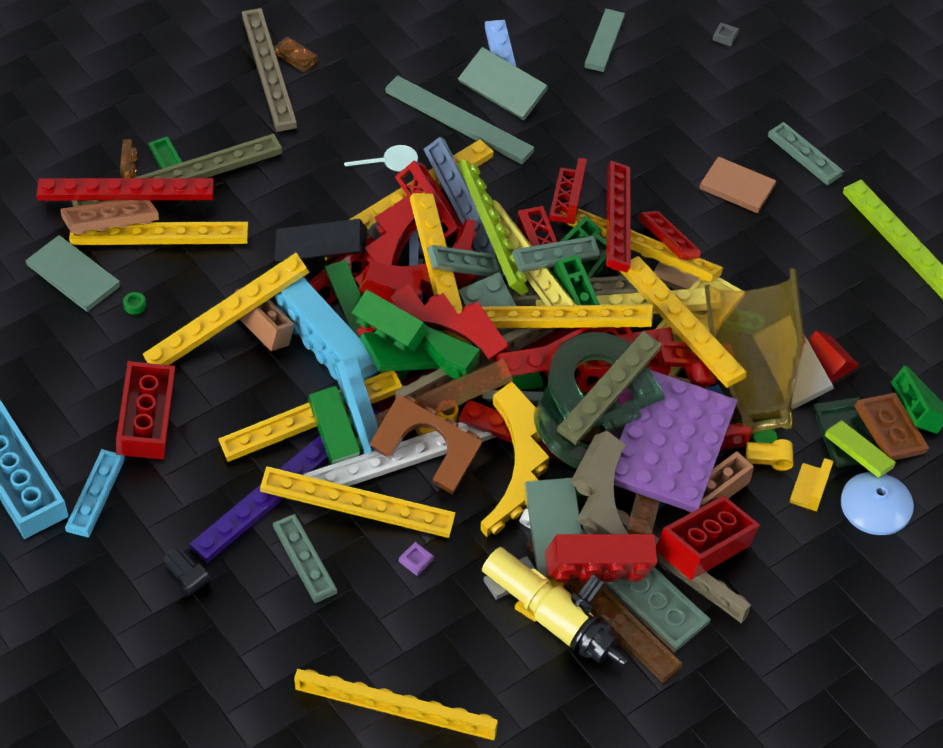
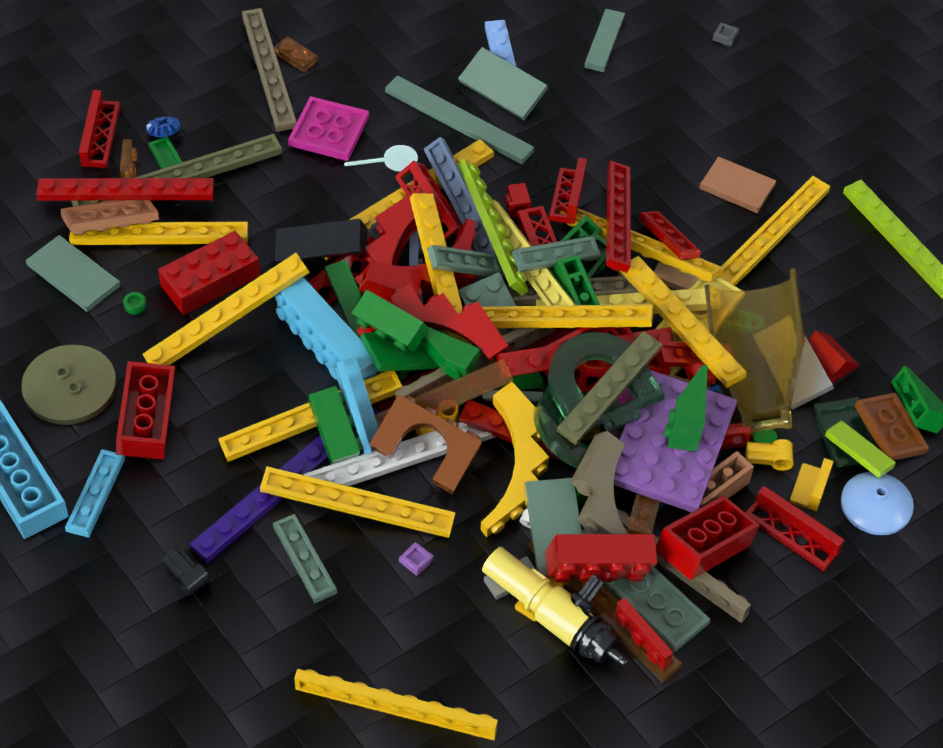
nougat brick [236,288,295,351] -> none
sand green tile [768,122,843,185] -> none
none -> olive plate [21,345,117,425]
none -> red fence [79,90,121,168]
none -> blue gear [146,116,181,137]
none -> red brick [158,231,260,315]
none -> dark pink plate [288,96,369,161]
none -> red brick [504,183,531,219]
none -> red plate [615,598,673,670]
none -> green slope [664,365,708,452]
none -> yellow plate [719,176,830,286]
none -> red fence [745,486,844,571]

